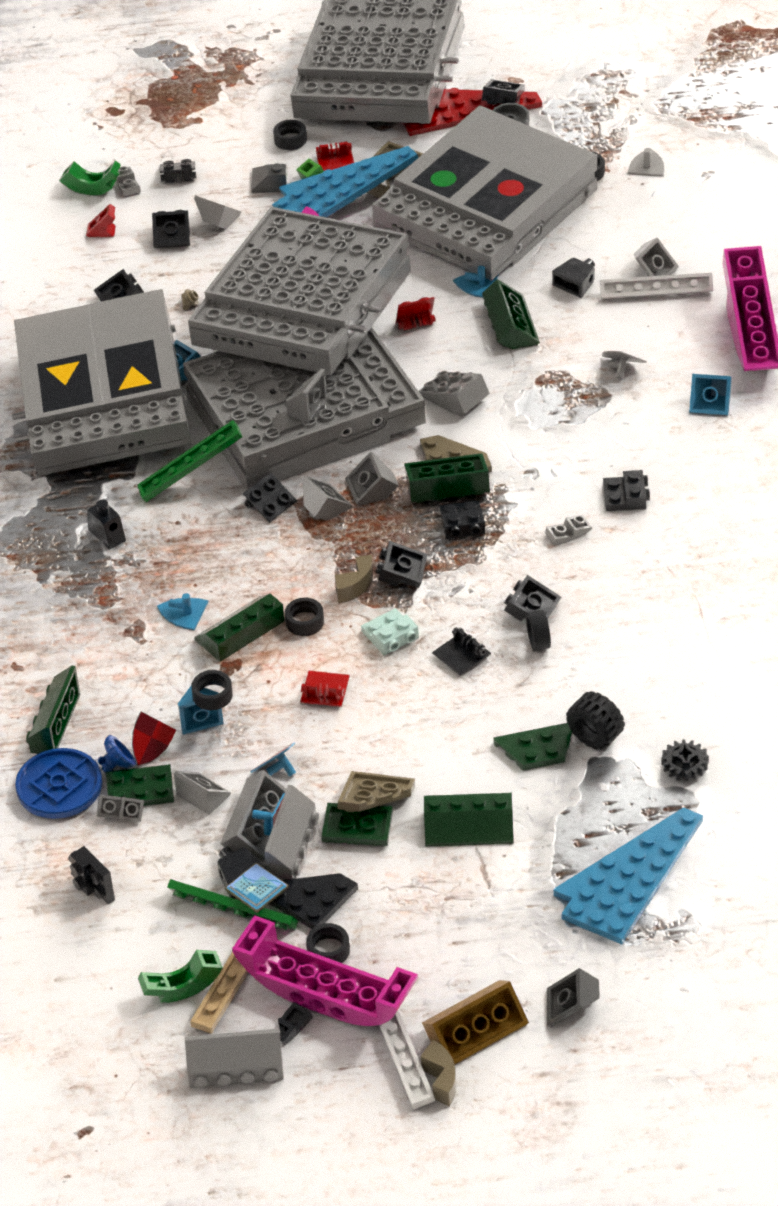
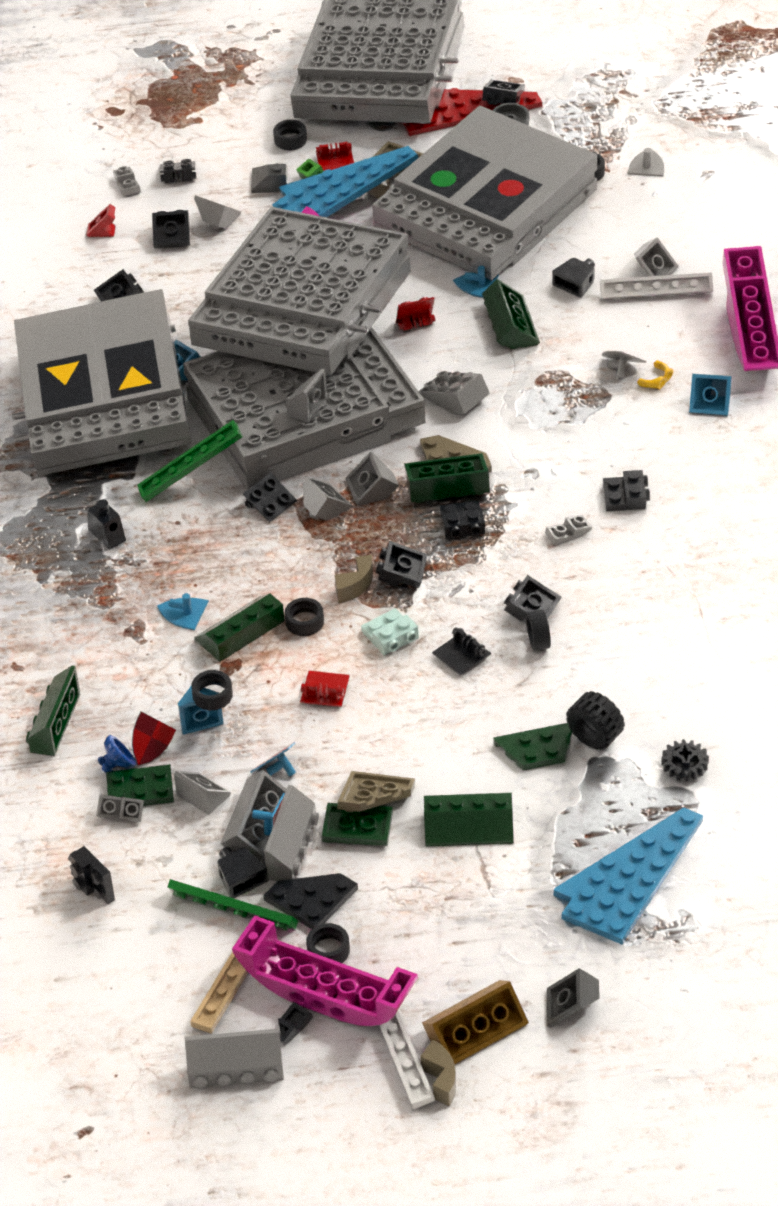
blue plate [15,748,103,819] -> none
green arch [59,160,121,196] -> none
green arch [138,949,223,1003] -> none
dark tan plate [181,289,199,310] -> none
piece [225,863,289,913] -> none
none -> yellow cap [637,360,673,390]

